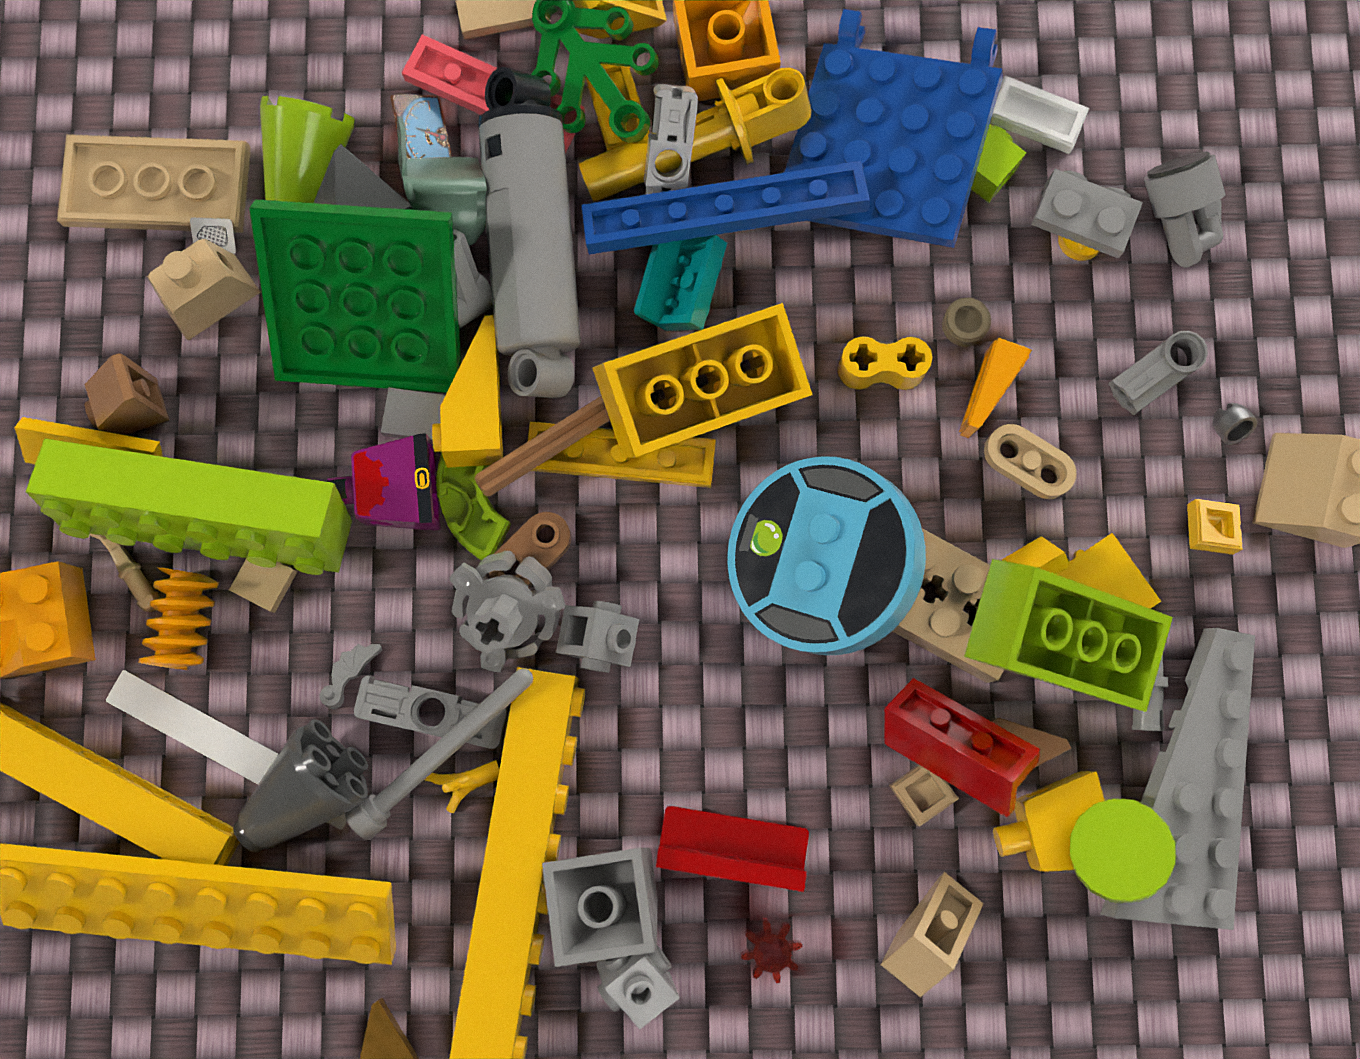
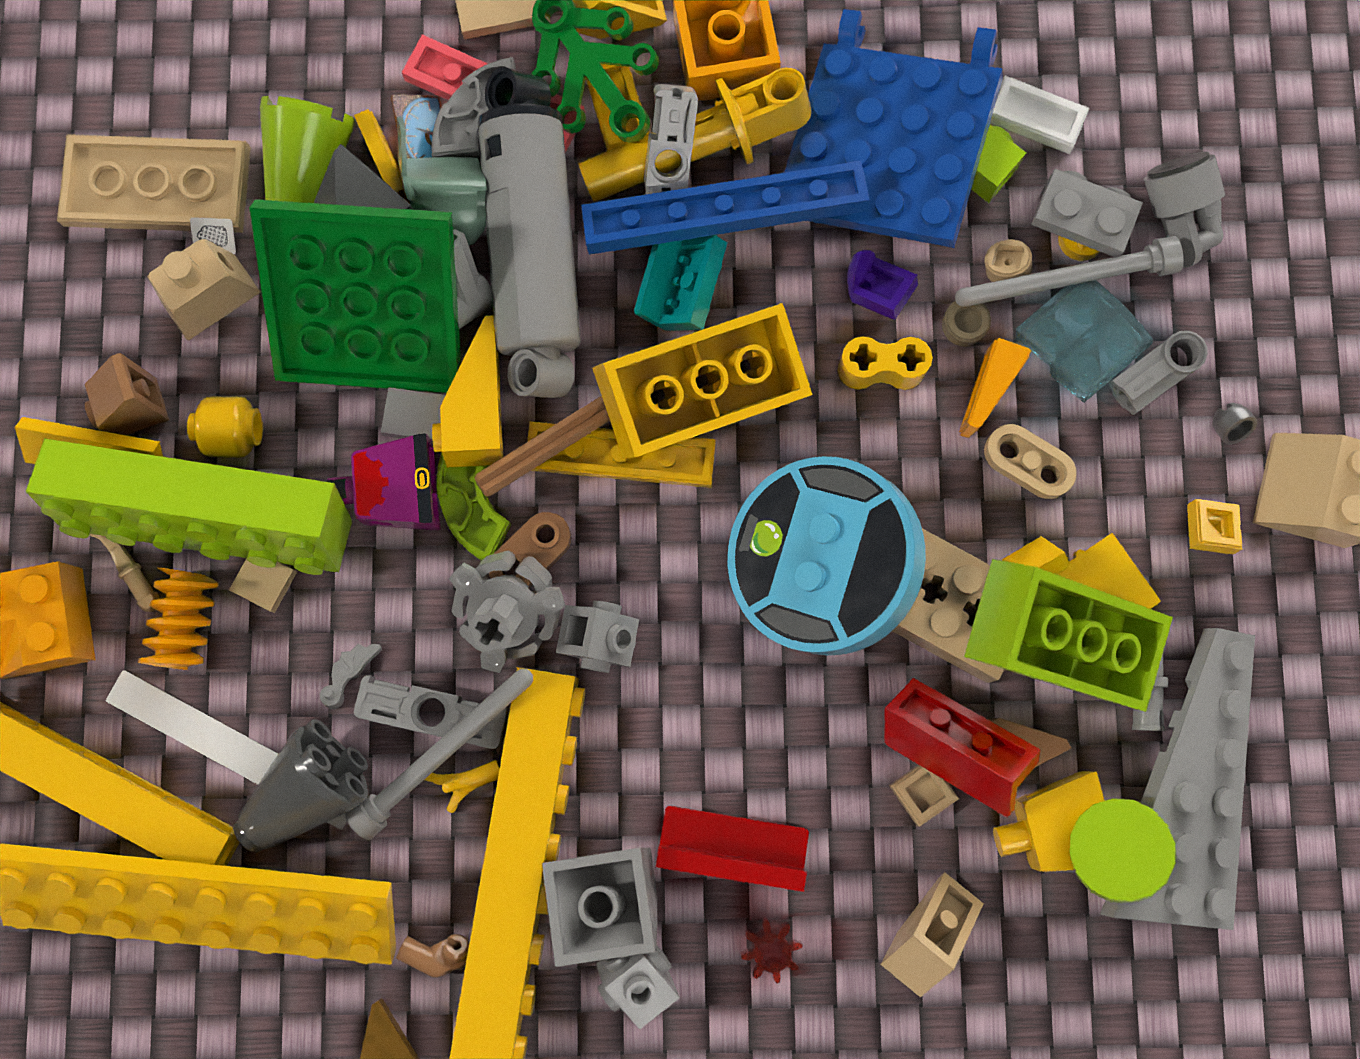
none -> yellow head [187,396,263,458]
none -> yellow tile [354,109,410,204]
none -> medium nougat arm [396,934,469,978]
none -> light grey tile [432,57,516,157]
none -> dark purple plate [847,250,918,320]
none -> light grey piece [955,235,1183,307]
none -> tan tile [985,239,1033,282]
none -> clear light blue slope [1015,280,1153,403]

